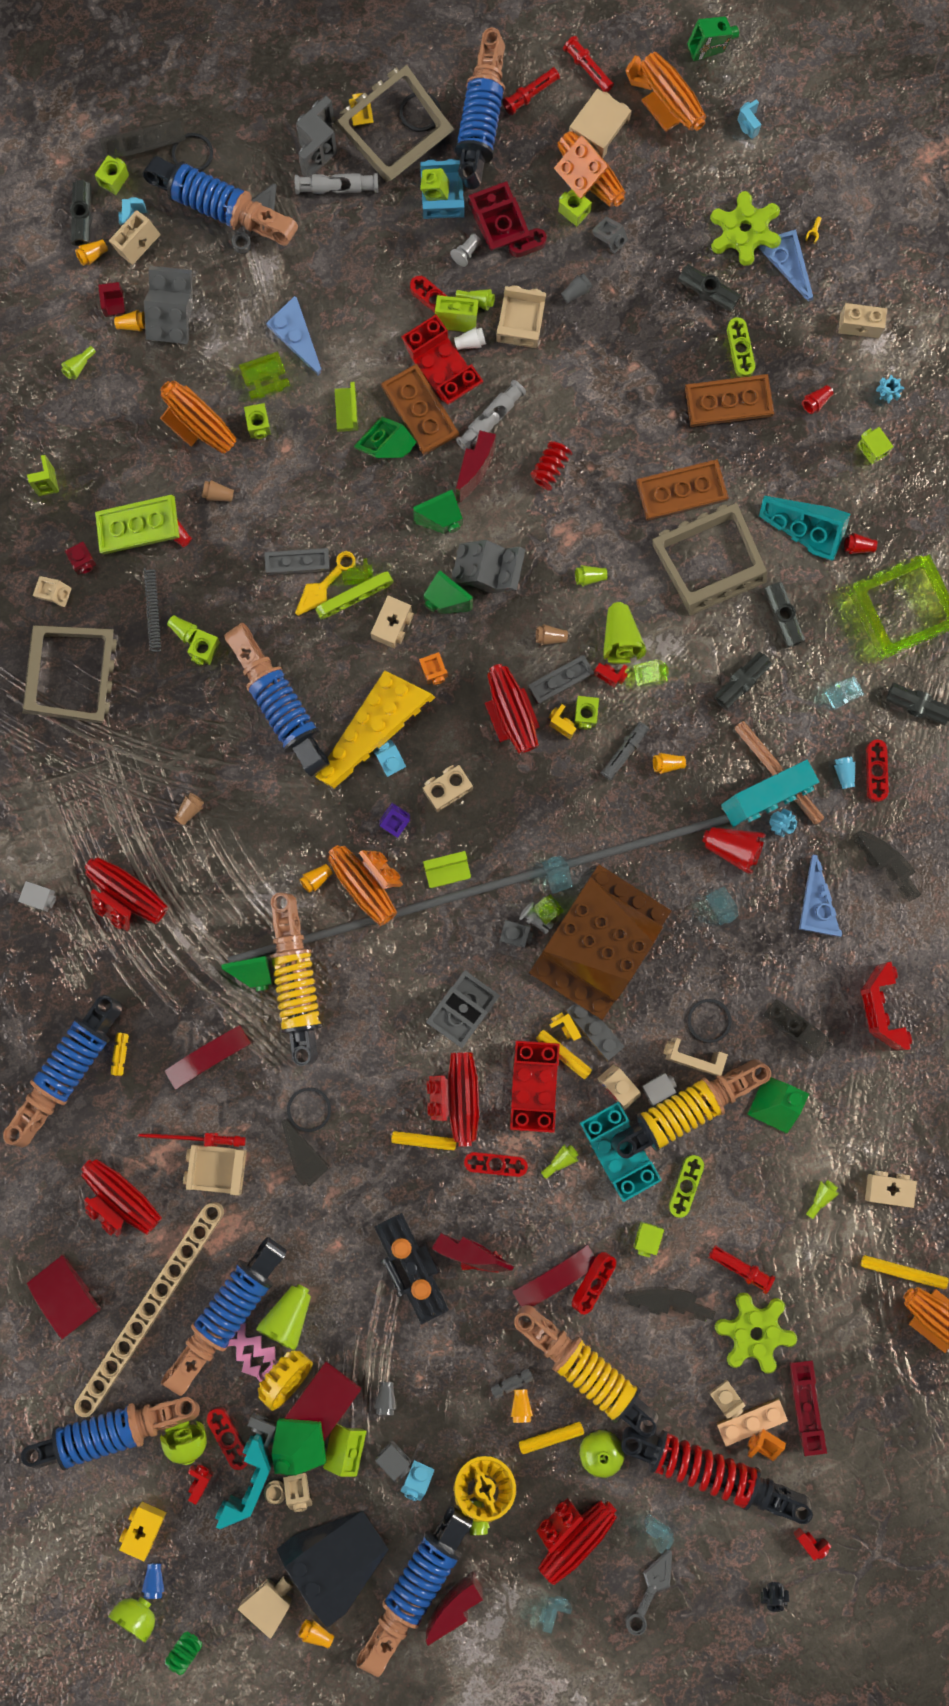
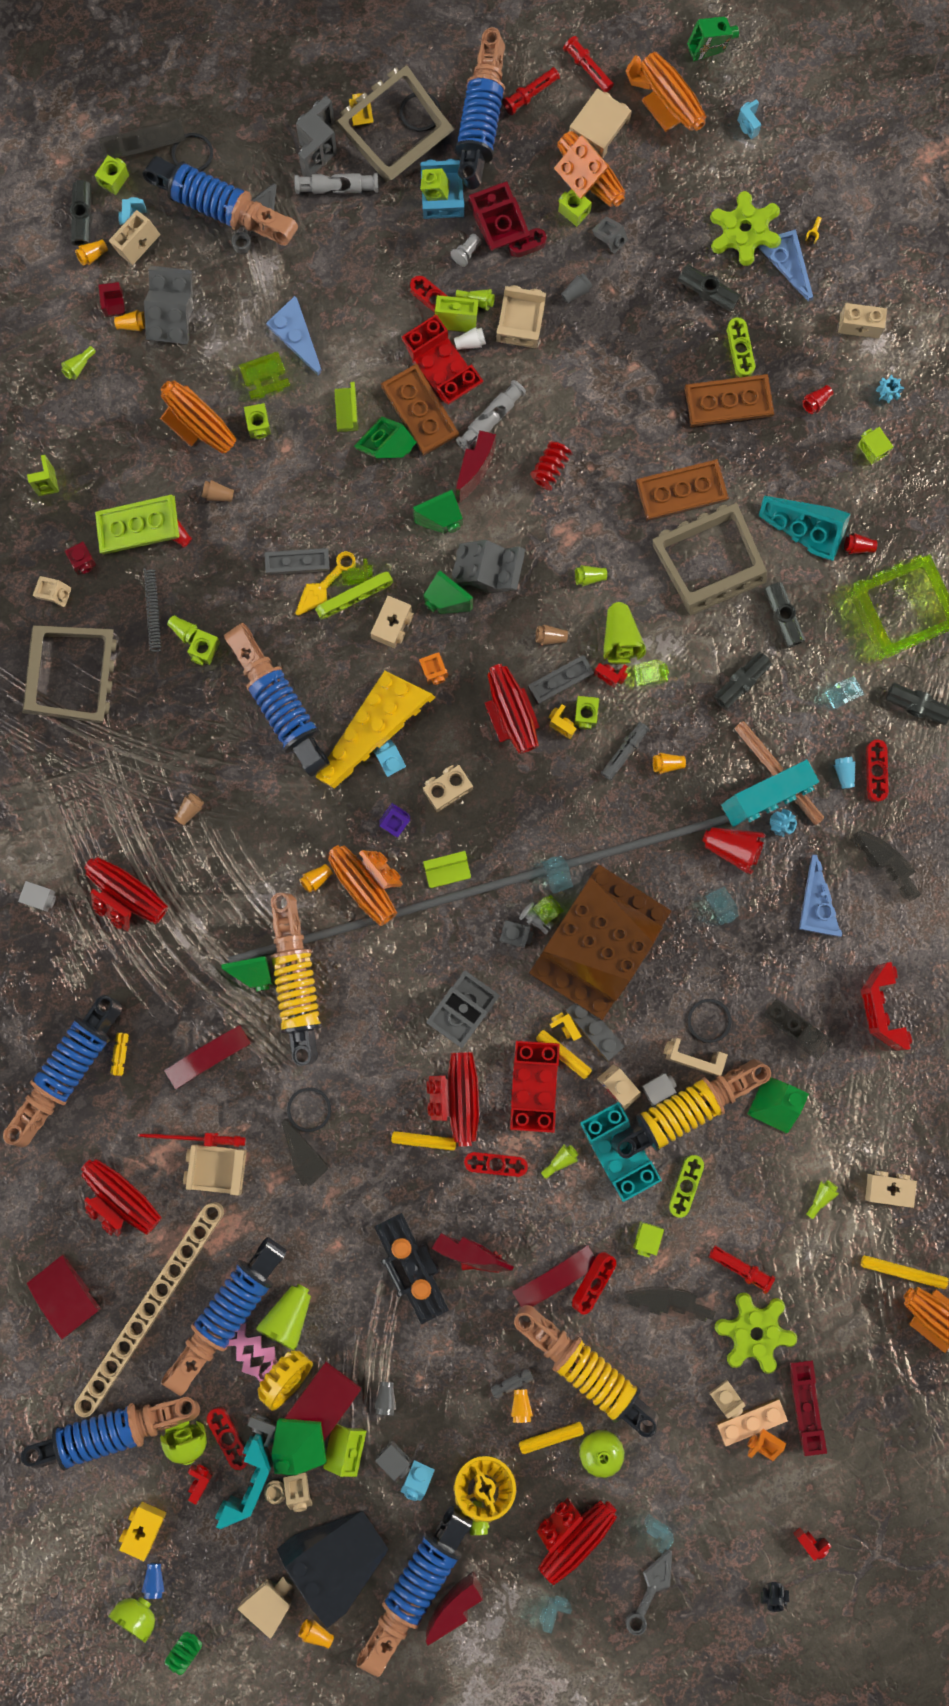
piece [622,1426,813,1524] -> none

